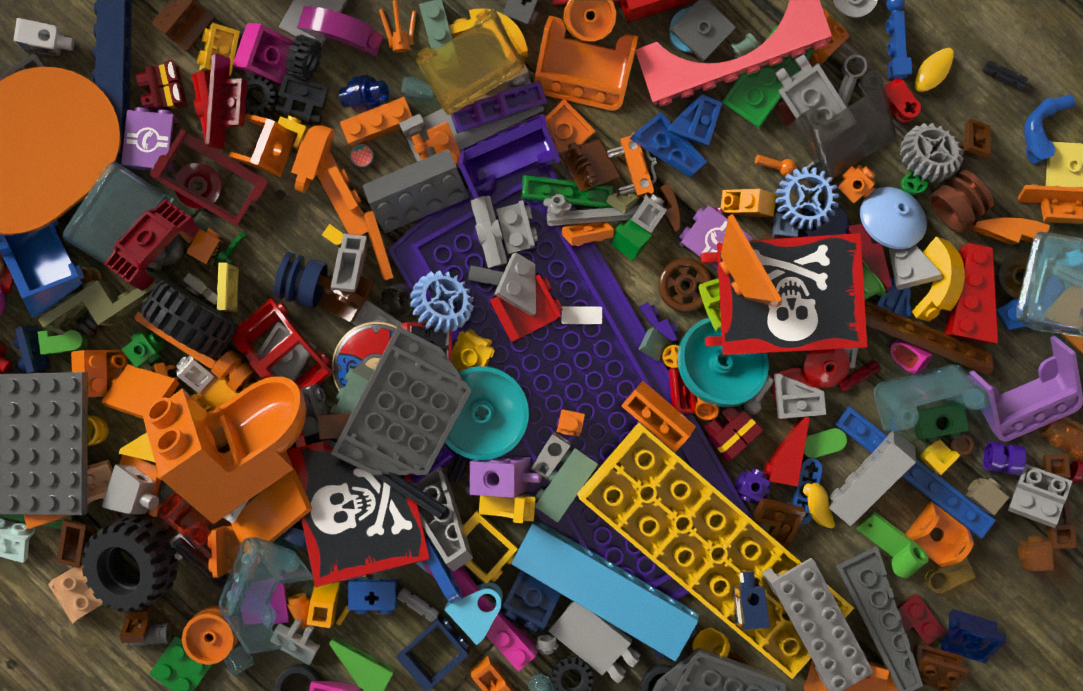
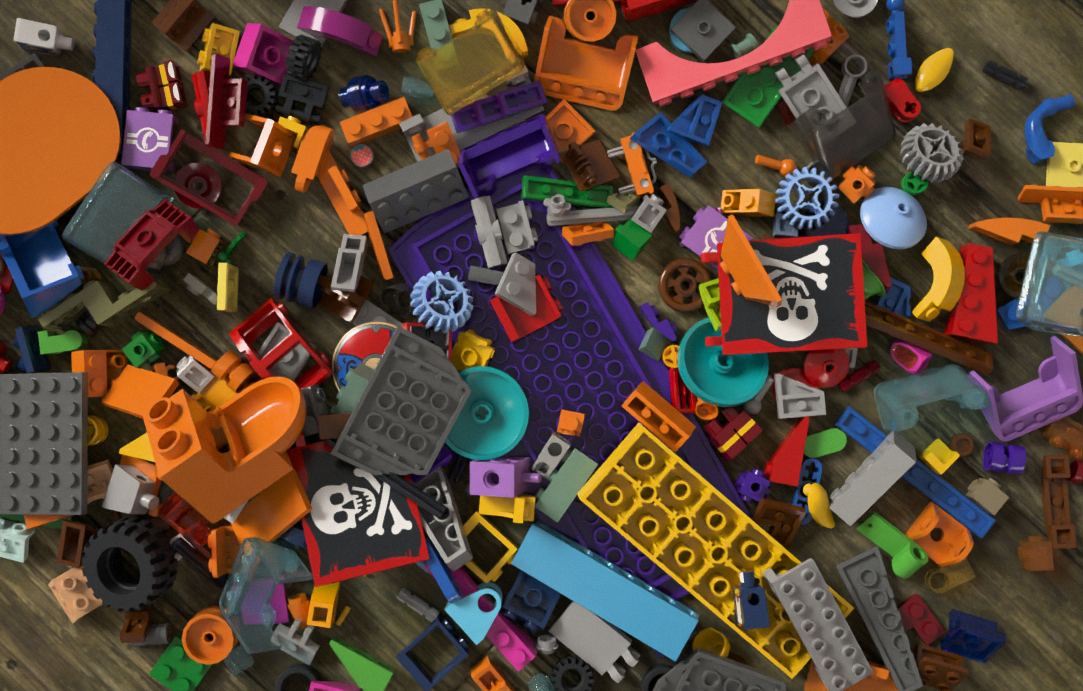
black tyre [141,280,237,359] -> none
yellow piece [322,224,343,246] -> none
blue brick [348,579,398,614] -> none
white sticker [561,306,602,324] -> none
light grey wing [889,245,943,290] -> none
dark green brick [911,403,969,442] -> none
copper wheel [929,170,994,233] -> none
light grey brick [1008,464,1072,528] -> none

